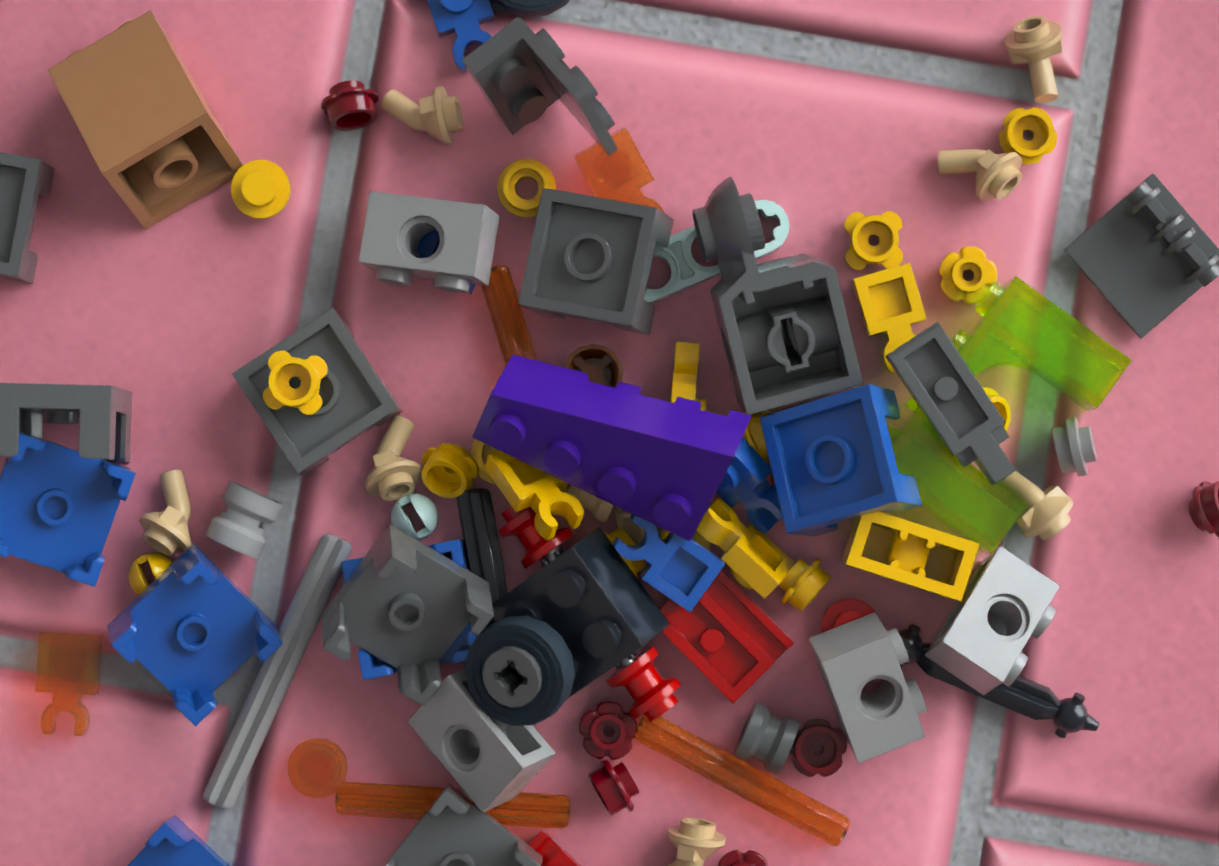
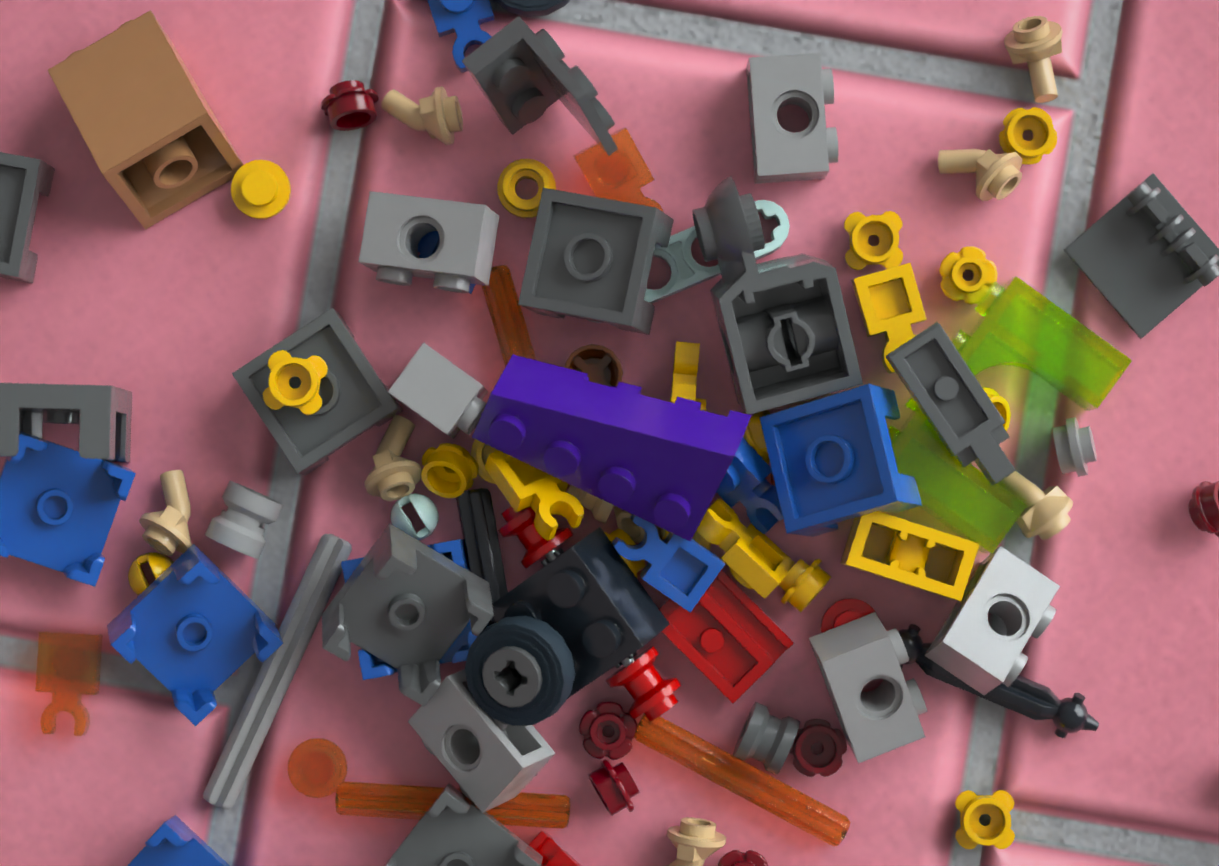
none -> light grey brick [388,342,488,439]
none -> light grey brick [746,53,839,184]
none -> yellow plate [955,790,1015,849]

